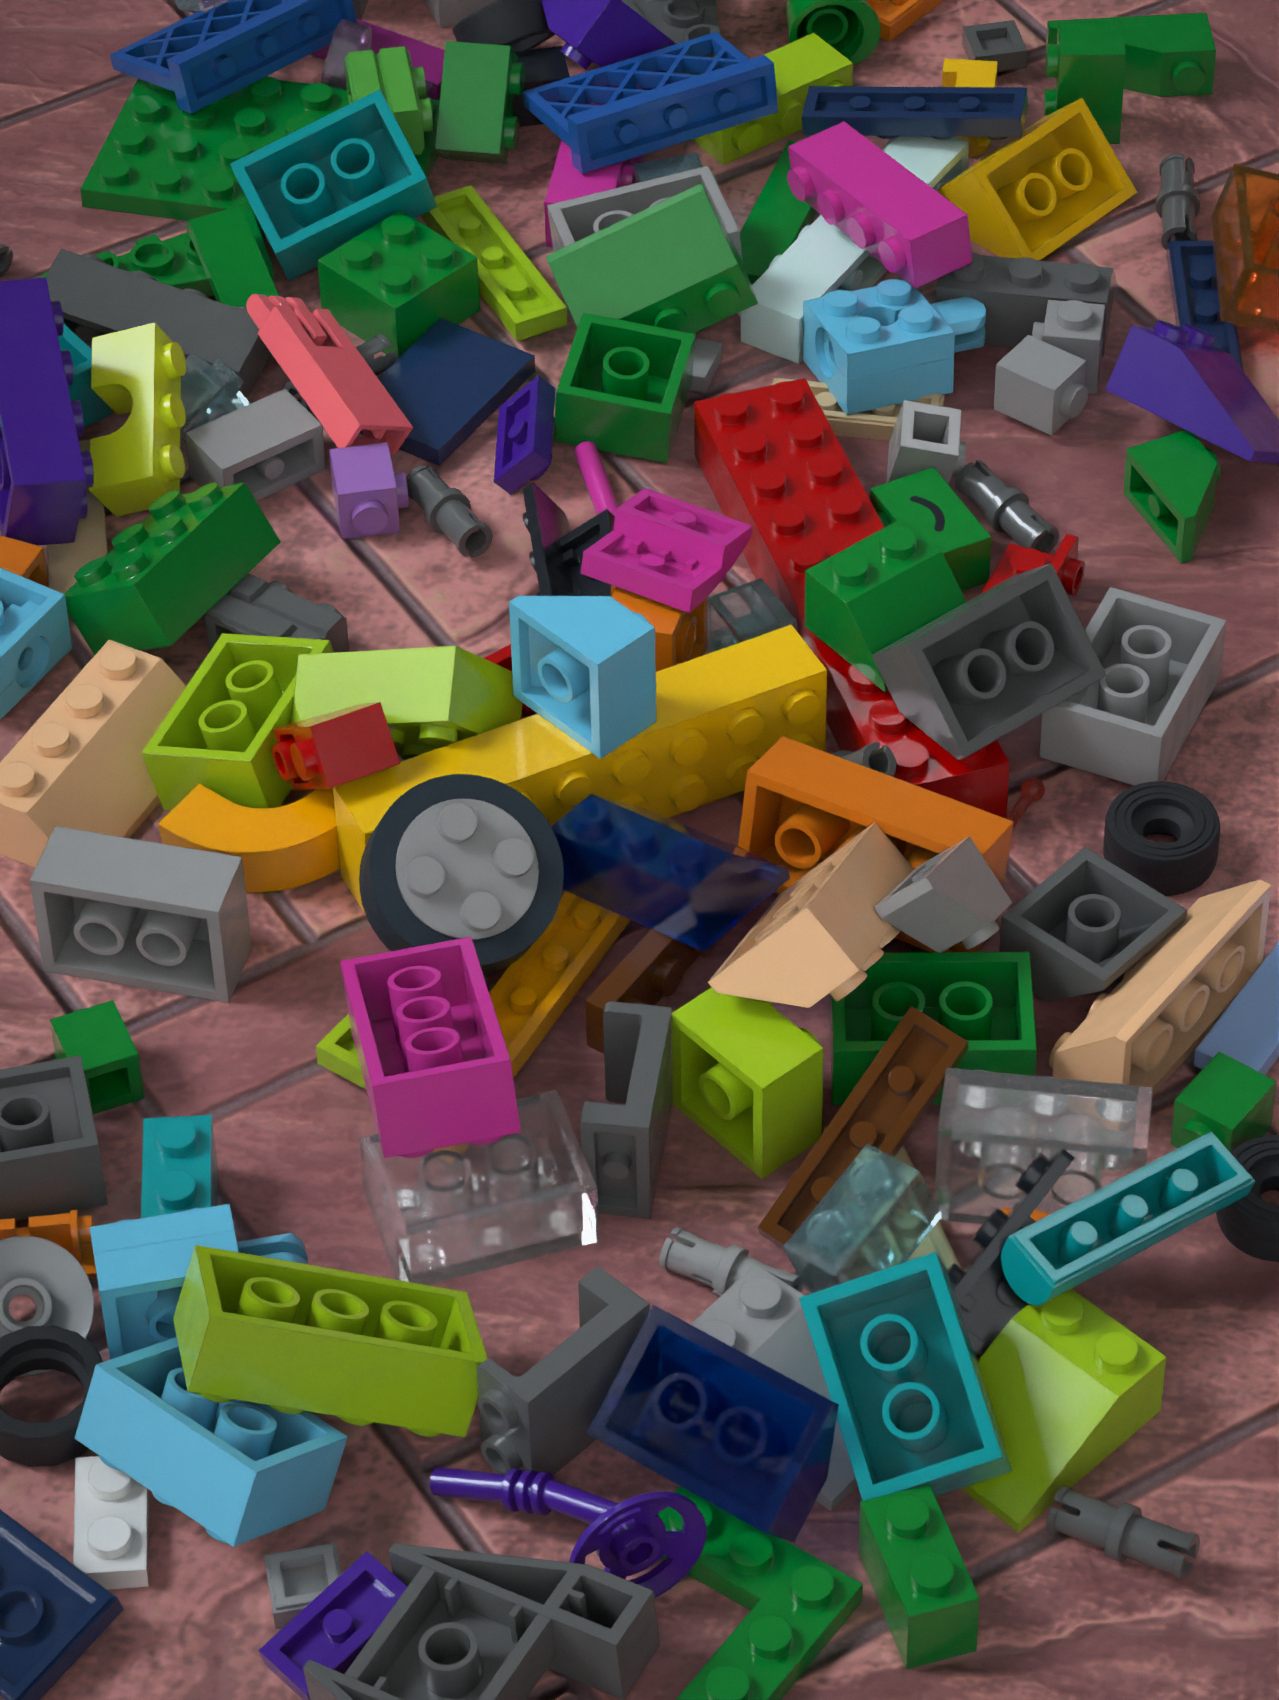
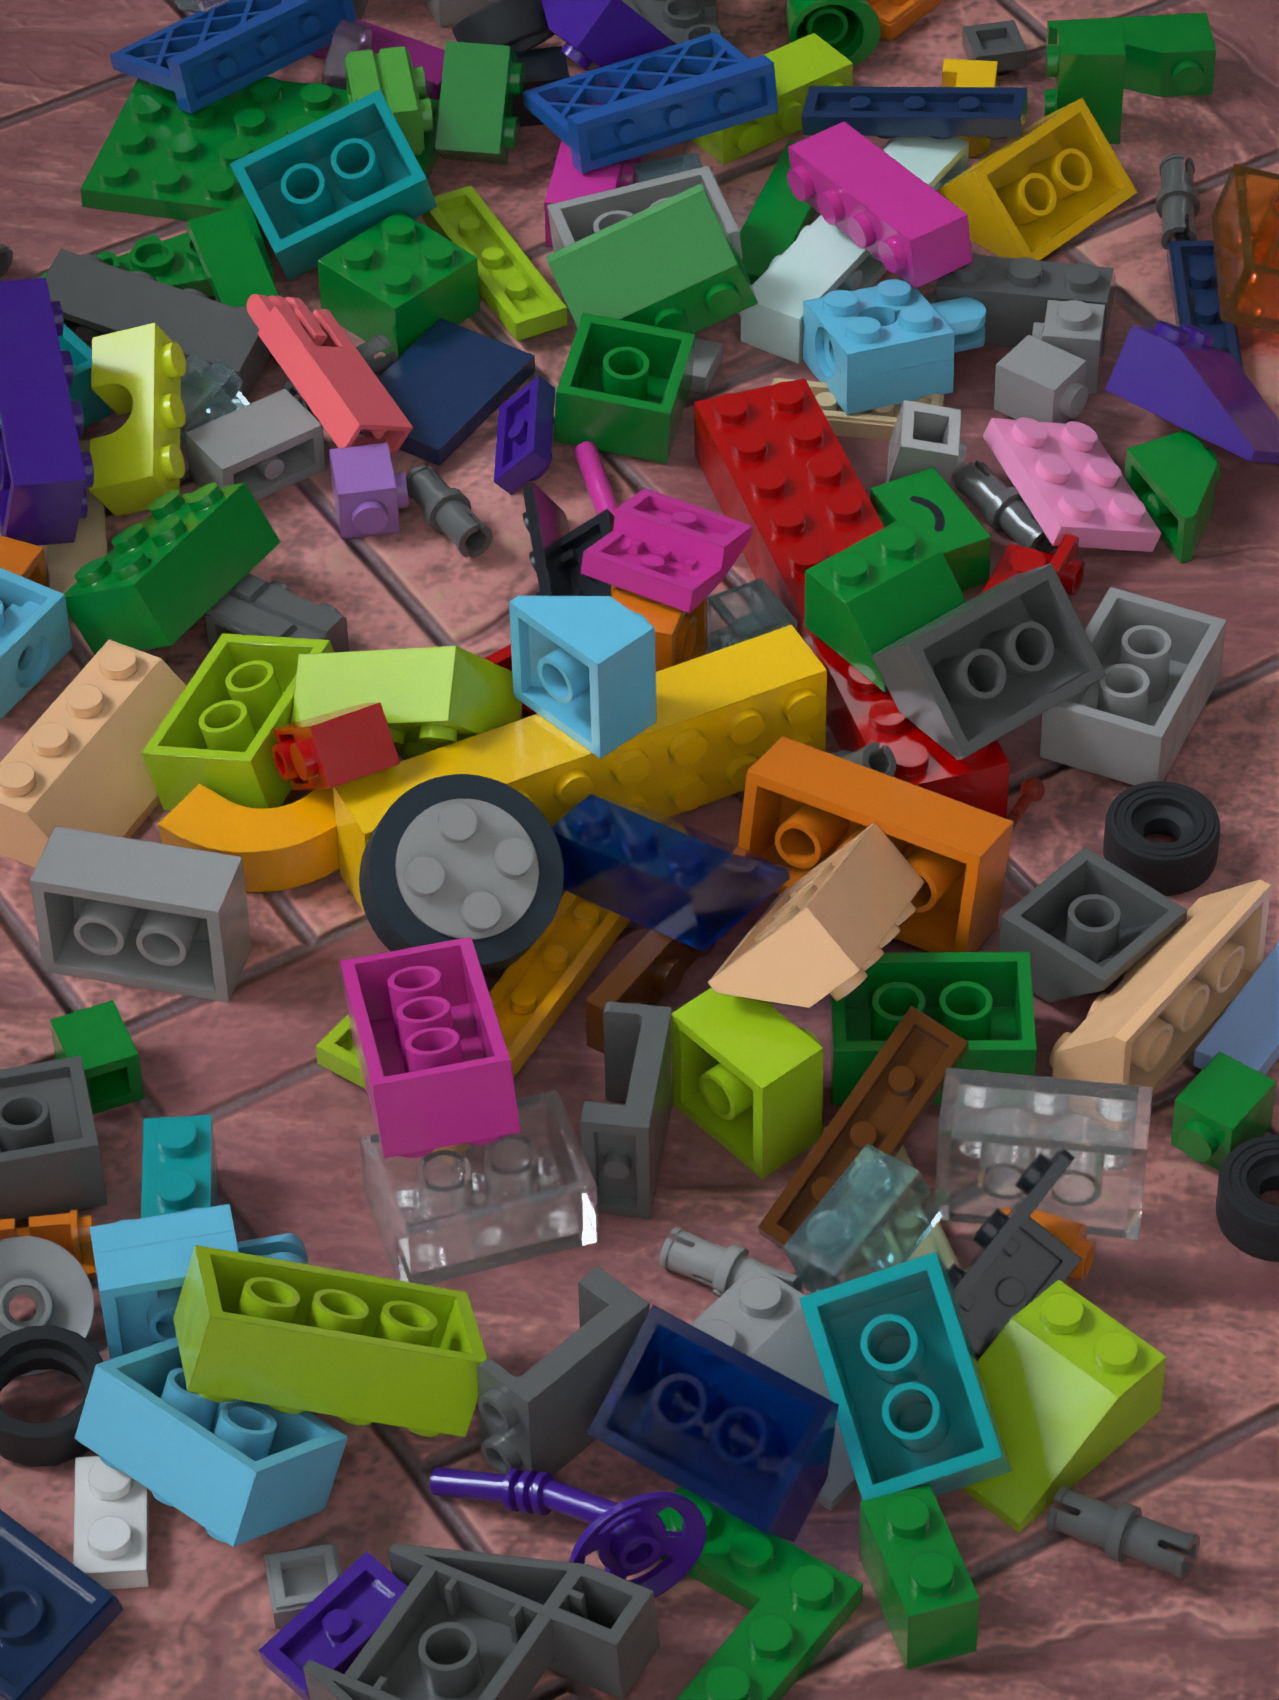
light grey slope [874,836,1012,953] -> none
teal brick [1001,1132,1256,1306] -> none
none -> bright pink plate [983,417,1162,552]

